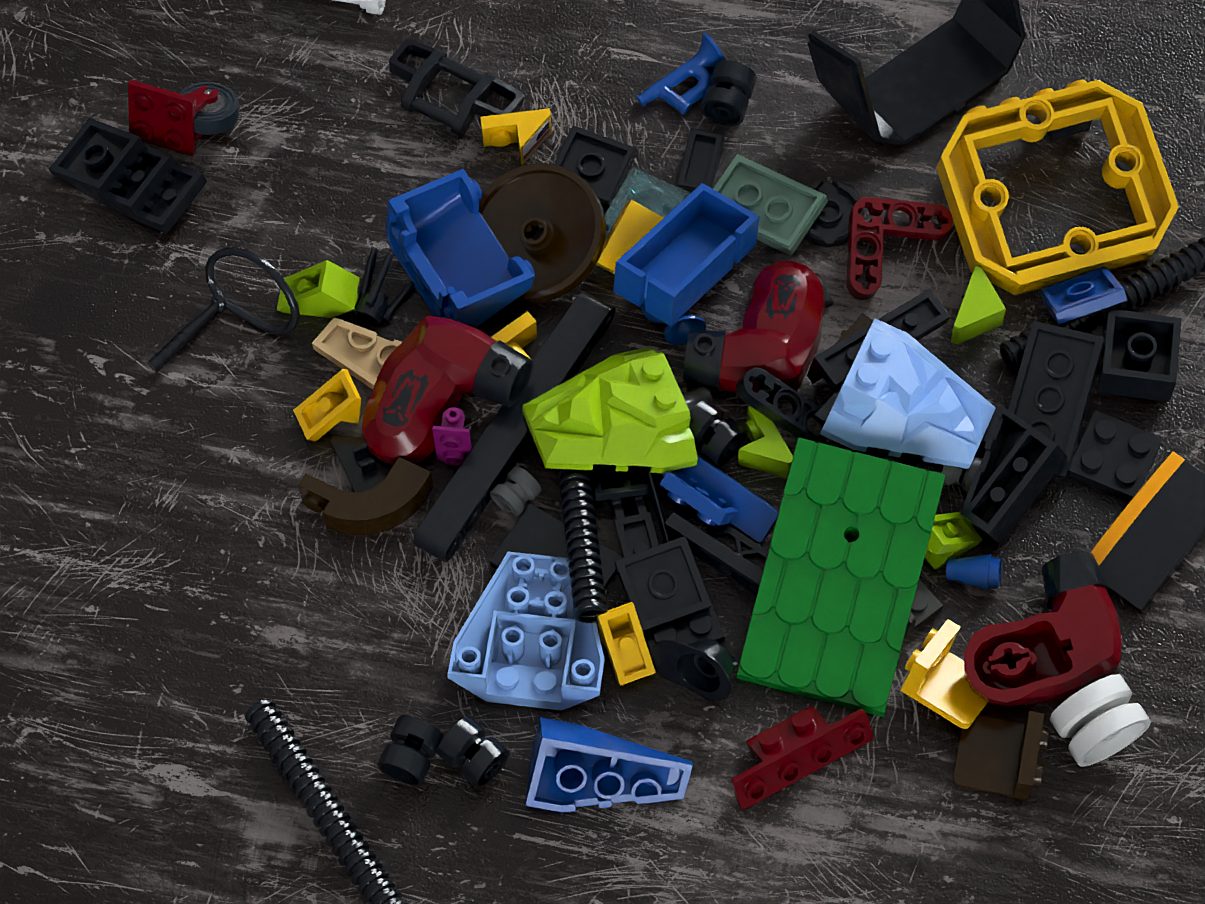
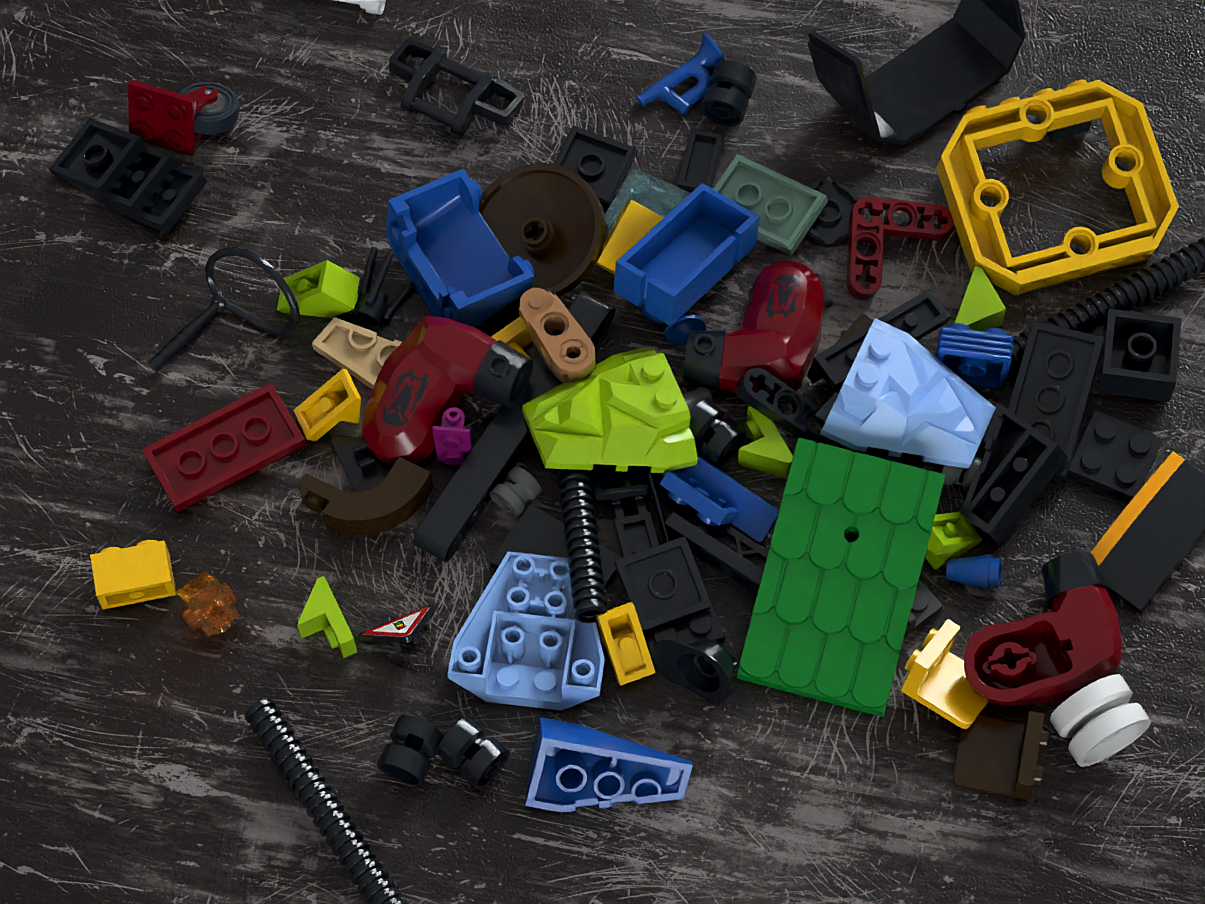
yellow slope [480,108,552,165] -> none
dark red bracket [731,705,874,809] -> none
blue tile [1038,266,1127,325] -> none
none -> yellow brick [90,540,176,610]
none -> dark red plate [142,383,306,513]
none -> clear orange brick [175,571,240,637]
none -> lime slope [297,576,357,658]
none -> piece [358,604,436,652]
none -> medium nougat piece [519,288,596,383]
none -> blue brick [936,323,1014,389]

